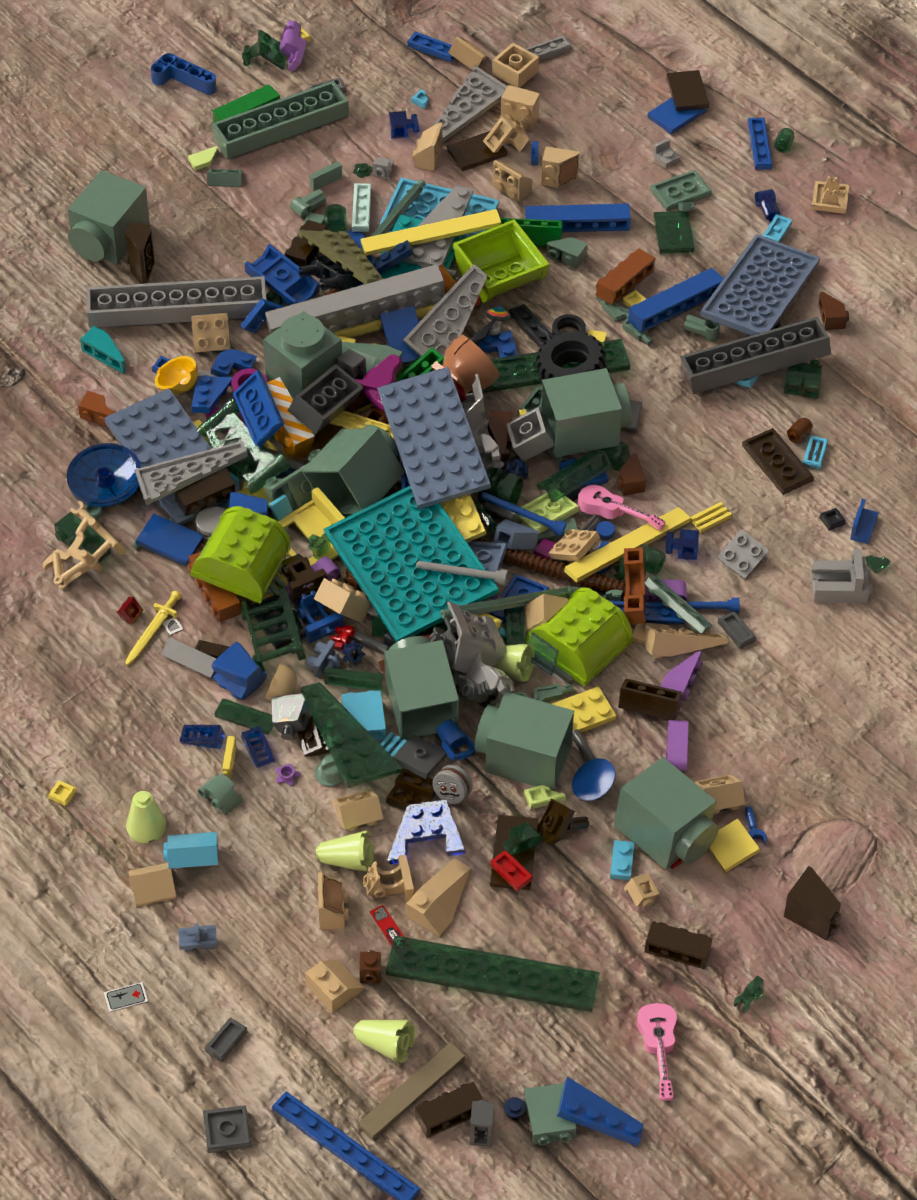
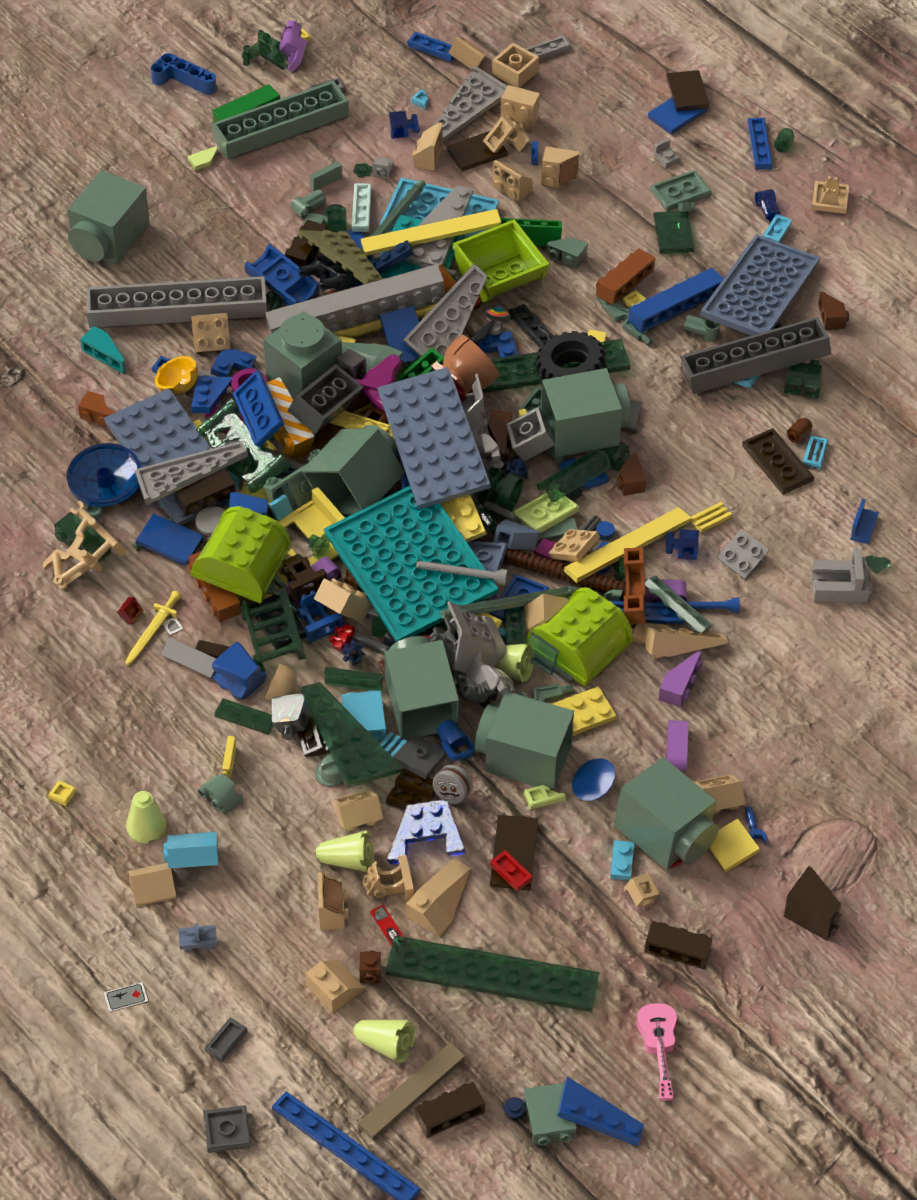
dark brown slope [124,222,155,284] -> none
clear blue slope [179,725,225,749] -> none
sand green slope [207,169,243,187] -> none
blue plate [241,298,285,333] -> none
clear blue slope [241,726,275,768] -> none
medium lavender plate [275,763,301,786] -> none
sand blue hips [306,640,341,678] -> none
dark grey brick [470,1100,494,1147] -> none
blue piece [481,492,567,536] -> none
clear green piece [503,822,542,854] -> none
blue brick [525,203,631,232] -> none
dark brown piece [538,798,590,845] -> none
black tyre [552,314,586,335] -> none
dark grey piece [572,729,596,762] -> none
bright pink piece [577,485,665,531] -> none
dark brown brick [618,678,682,721] -> none
clear green piece [642,544,666,576] -> none
dark grey tile [718,611,756,649] -> none
clear green plate [733,975,764,1013] -> none
black tile [819,508,846,531] -> none

